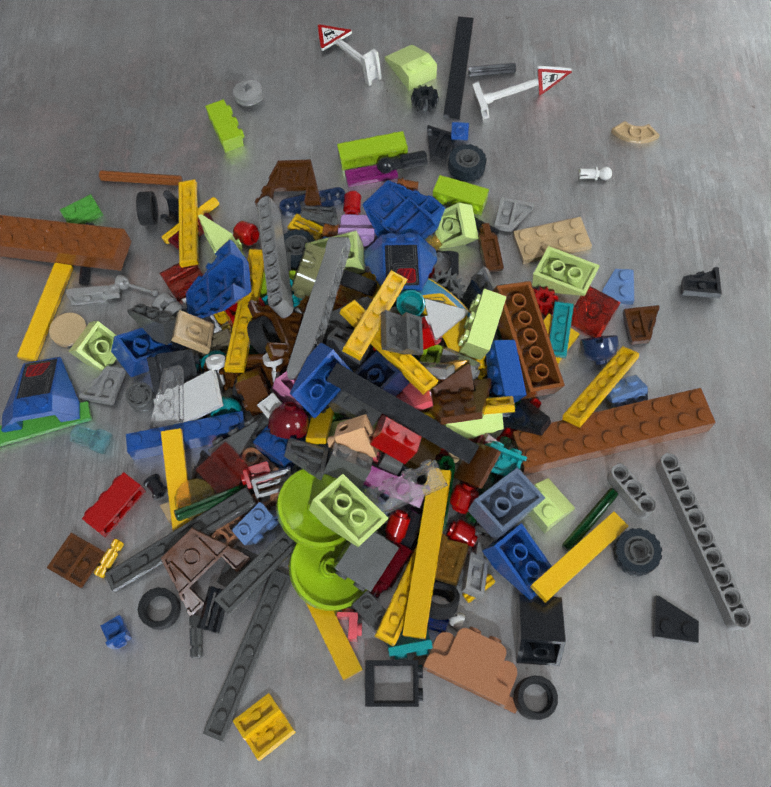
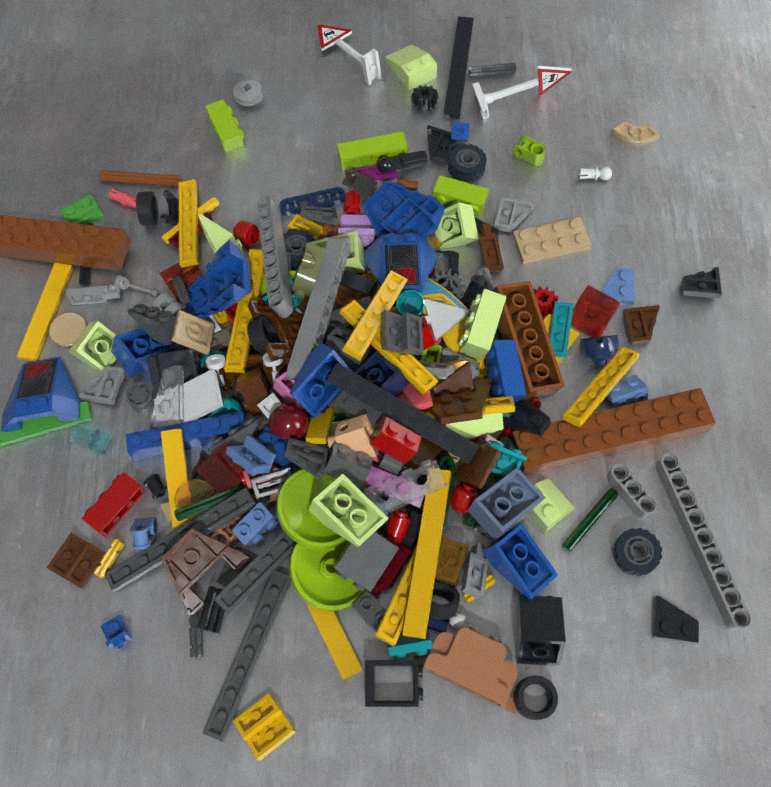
black tyre [137,587,181,630] -> none
reddish brown wing [255,159,321,207] -> none
coral bracket [336,609,362,642] -> none
red head [446,519,478,547] -> none
yellow tile [530,512,629,603] -> none
yellowish green slope [532,246,600,296] -> none
none -> coral pin [108,188,136,209]
none -> medium blue piece [130,517,158,550]
none -> dark grey axle [172,276,191,304]
none -> medium blue bracket [226,435,276,475]
none -> clear smoke brick [342,168,378,198]
none -> lime piece [512,136,546,166]

